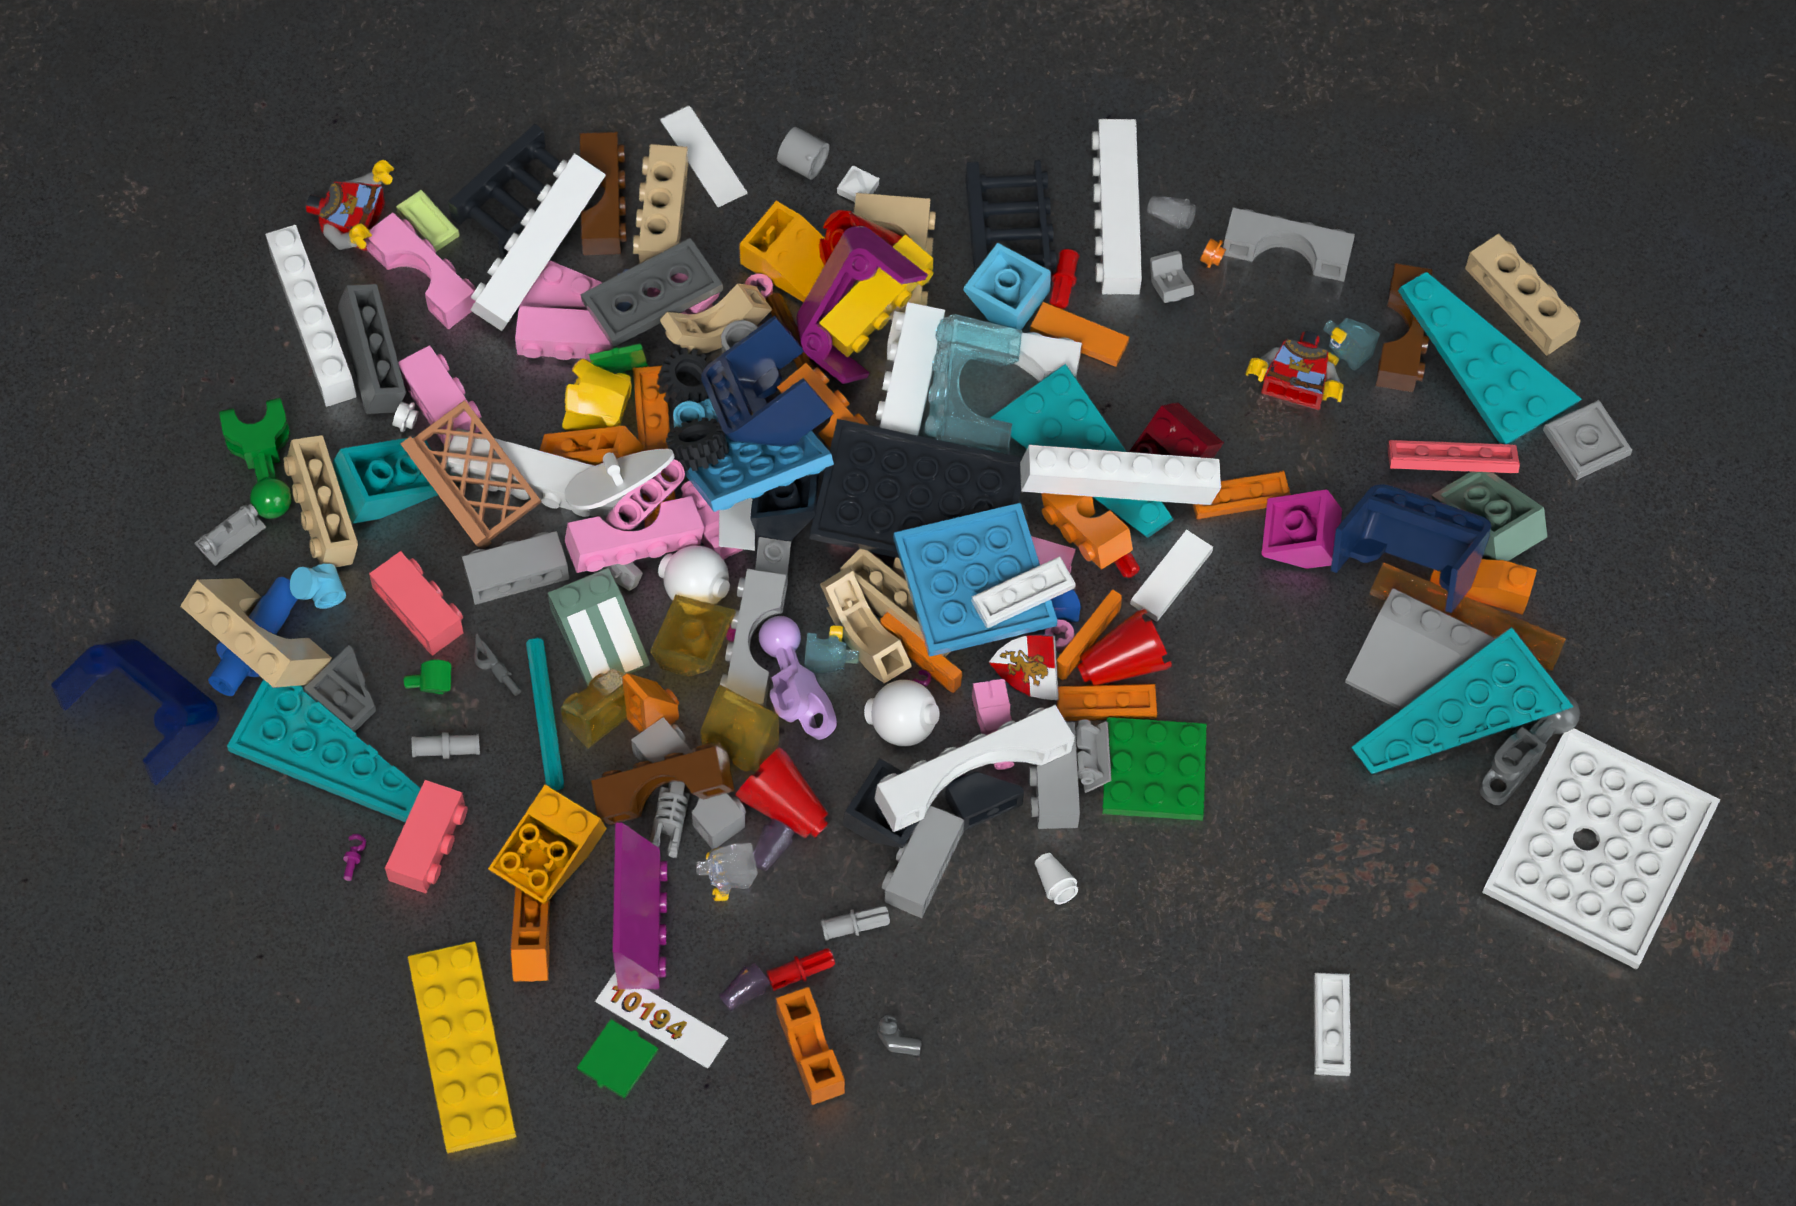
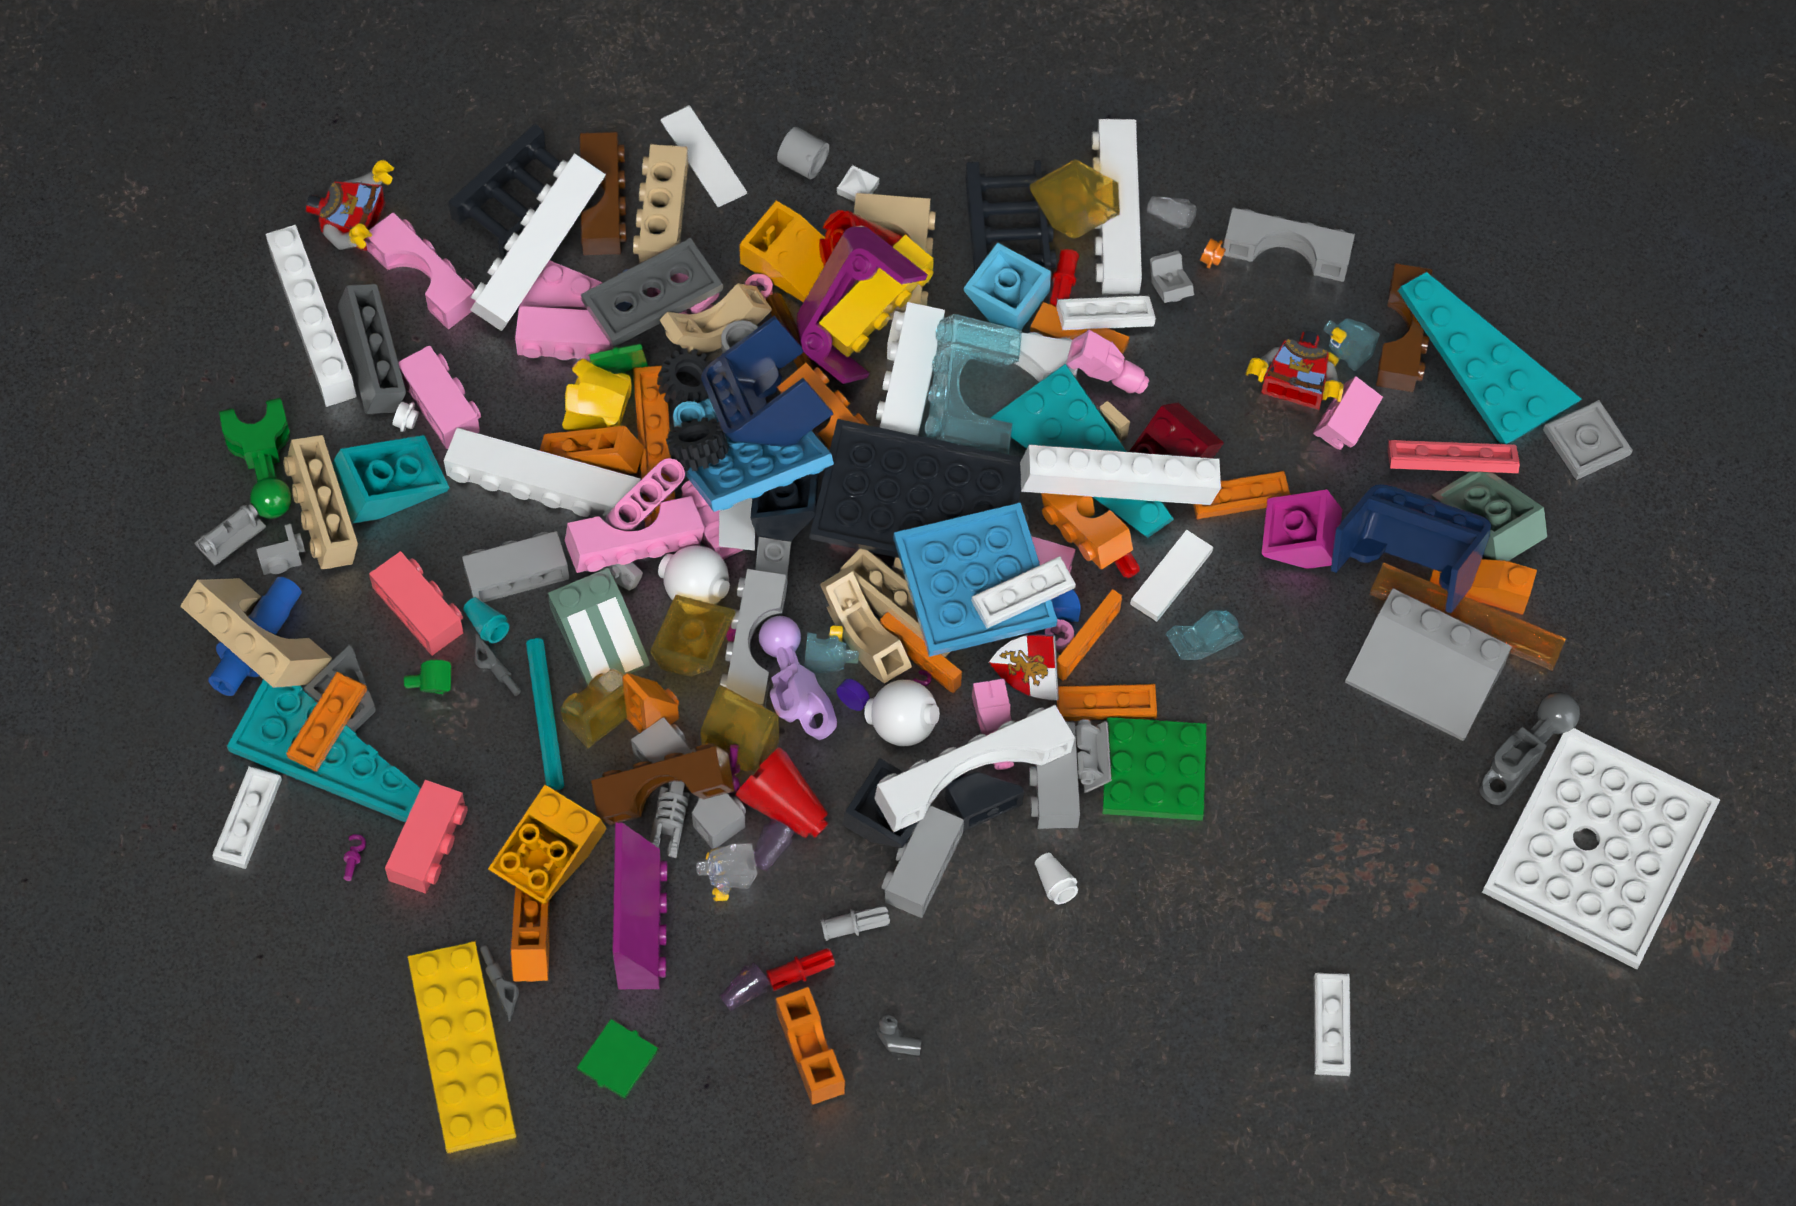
clear blue windscreen [51,639,219,785] -> none
medium azure piece [290,563,346,609] -> none
yellowish green tile [396,190,459,252] -> none
nougat fence [401,400,542,549] -> none
light grey pin [412,732,480,759] -> none
white shield [565,449,675,510] -> none
white sticker [595,971,728,1068] -> none
red cone [1077,607,1172,686] -> none
teal wing [1351,627,1573,775] -> none
tan brick [1465,233,1581,356] -> none
none -> white tile [212,766,282,869]
none -> light grey bracket [256,524,305,575]
none -> orange tile [286,672,367,772]
none -> teal cone [463,597,509,643]
none -> dark grey hand [480,945,519,1022]
none -> magenta hand [729,745,741,793]
none -> dark purple tile [836,679,870,711]
none -> clear yellow slope [1030,159,1120,239]
none -> white tile [1056,296,1156,330]
none -> bright pink piece [1066,330,1149,394]
none -> tan tile [1099,401,1130,442]
none -> clear light blue slope [1165,610,1244,660]
none -> bright pink hinge [1313,376,1383,450]

